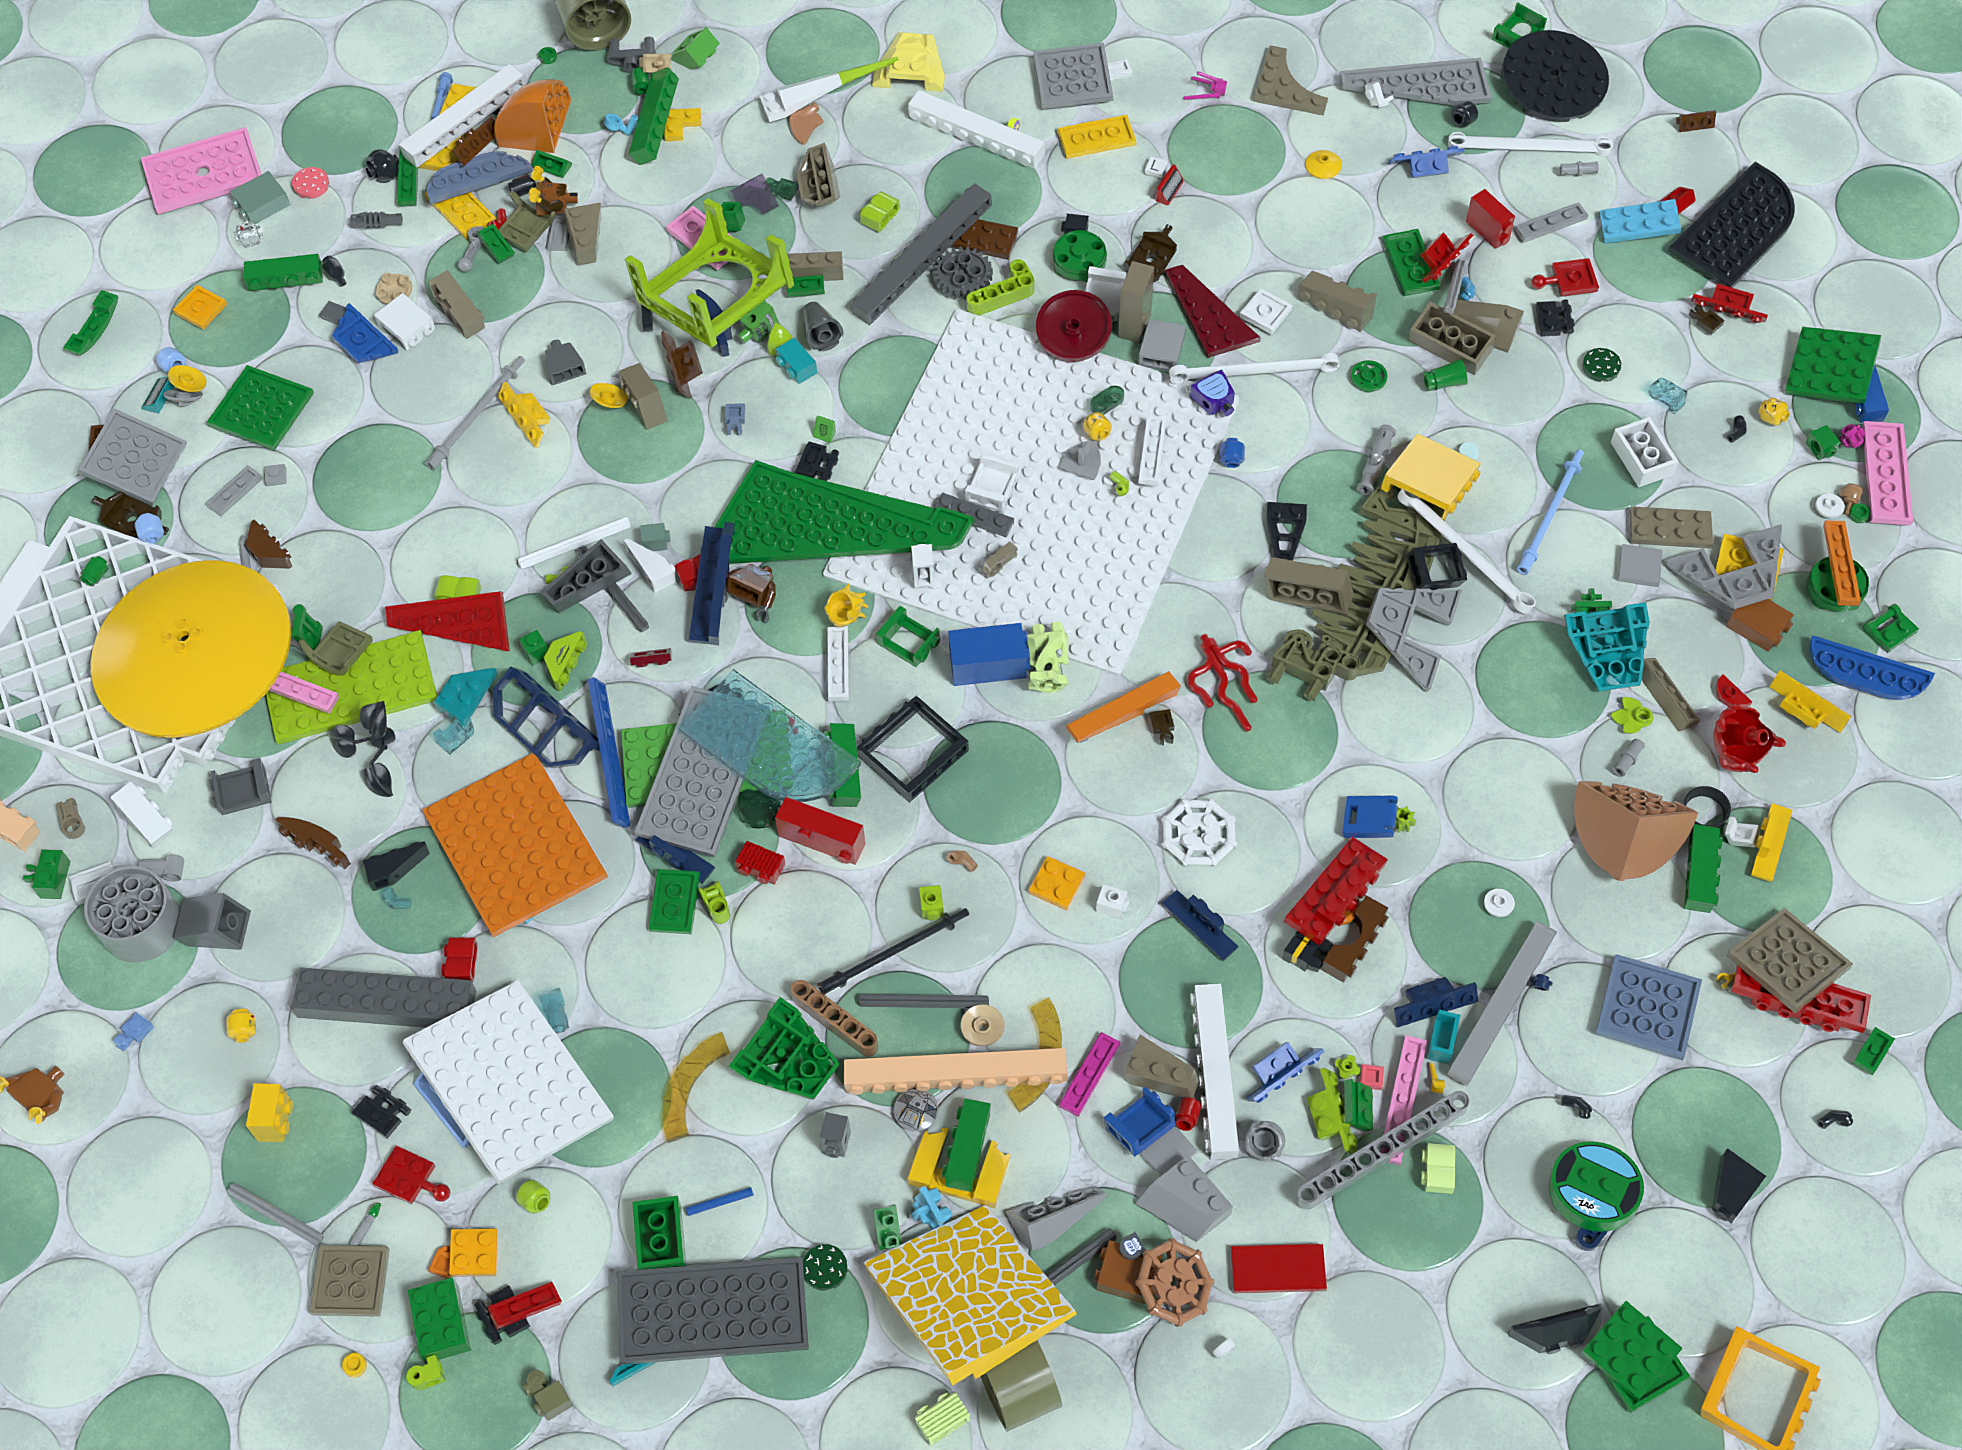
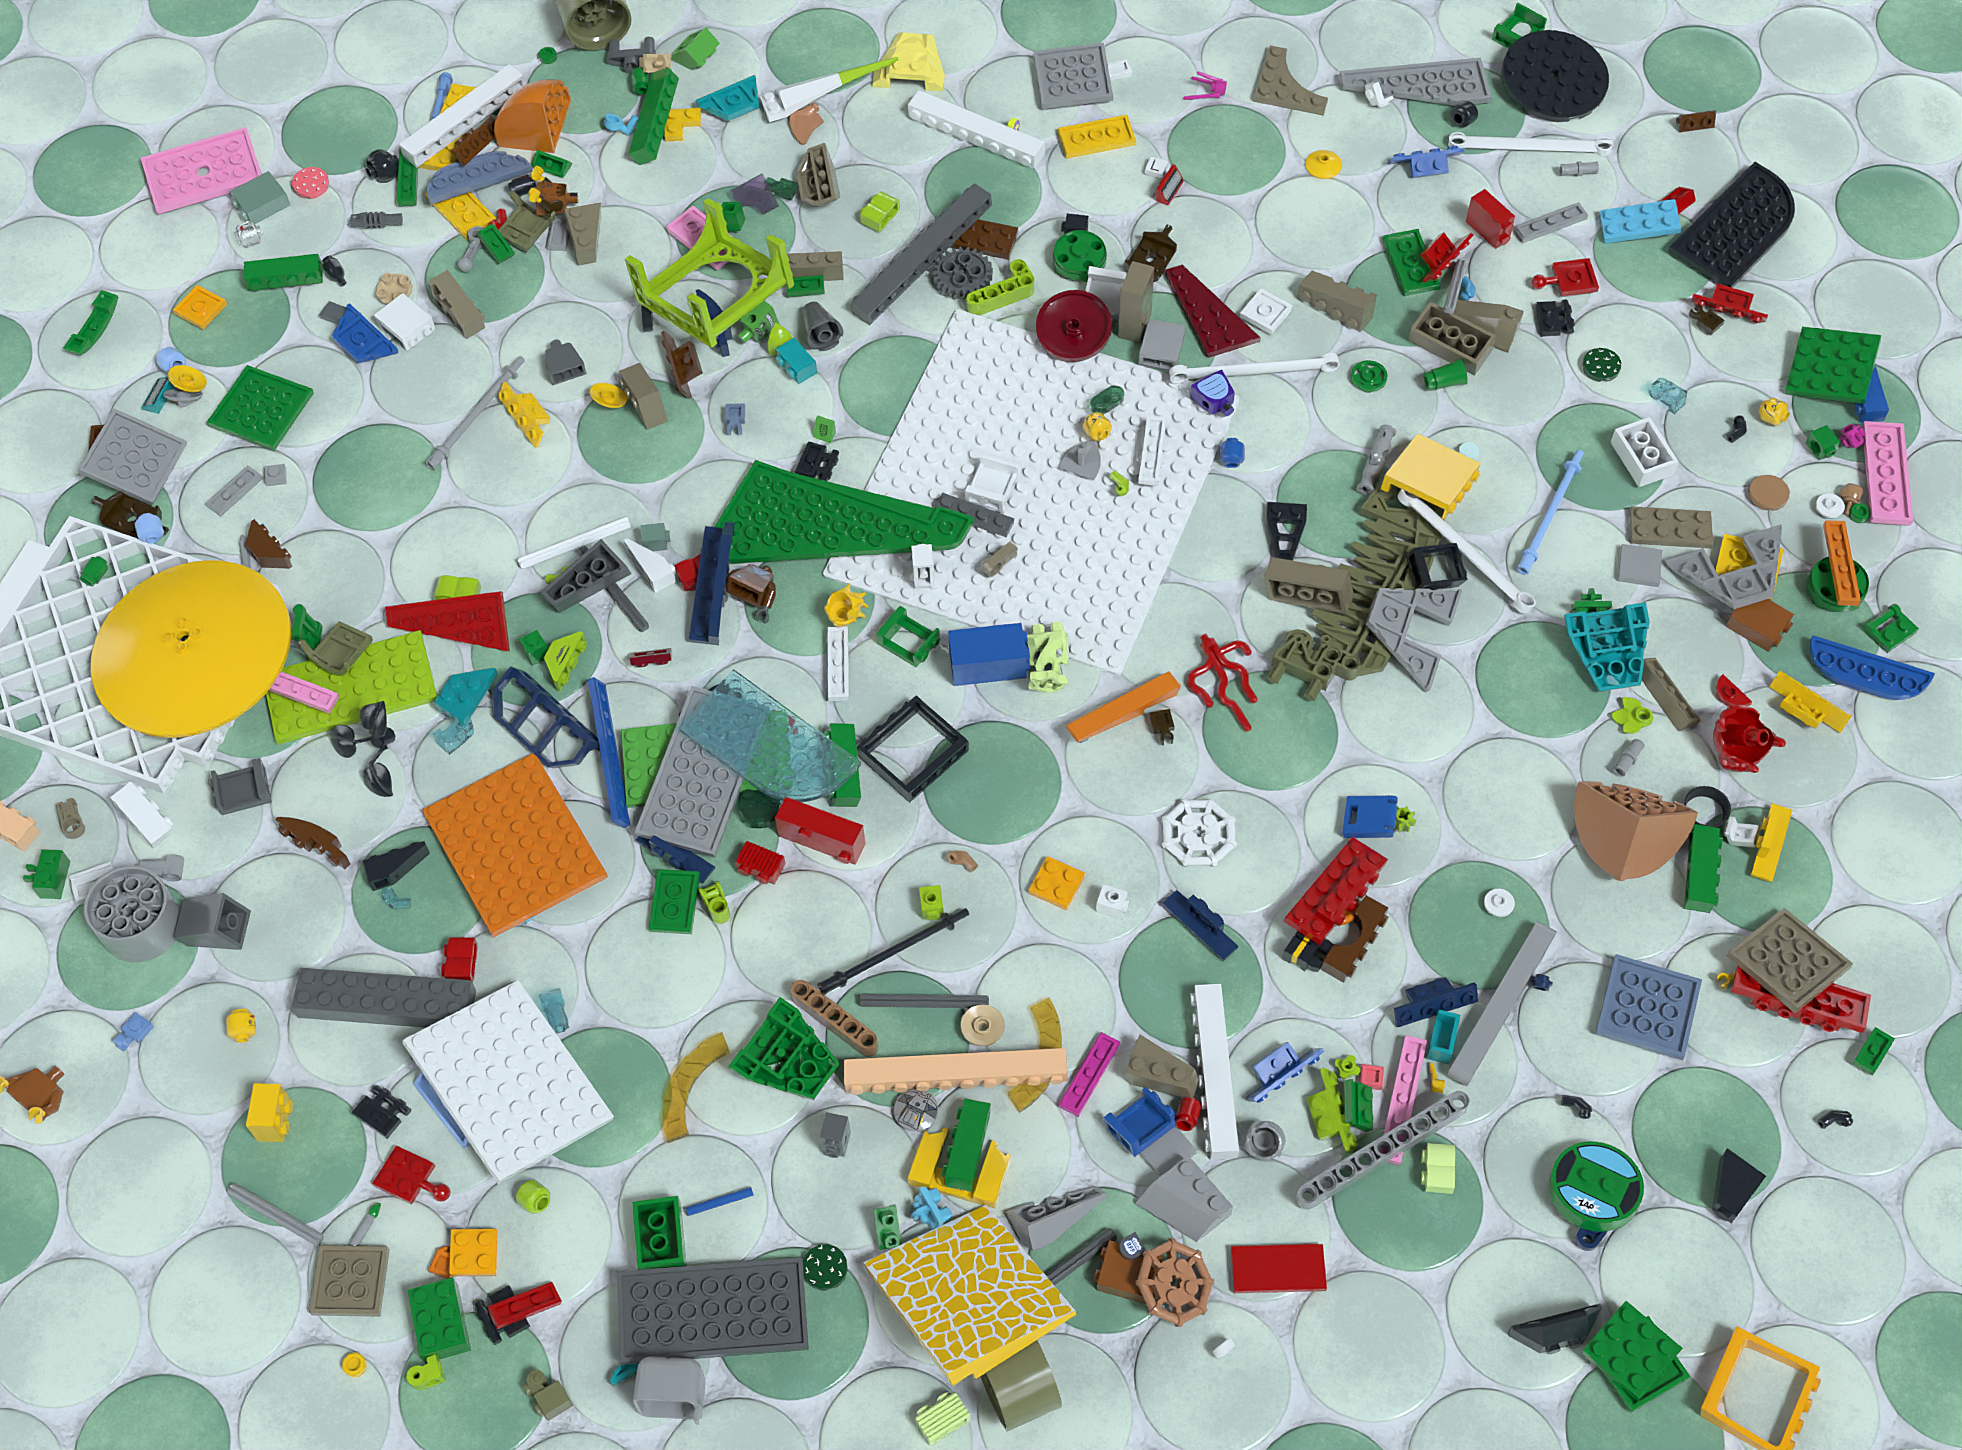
none -> light grey piece [633,1356,706,1425]
none -> teal wing [695,75,759,121]
none -> medium nougat tile [1749,475,1790,511]

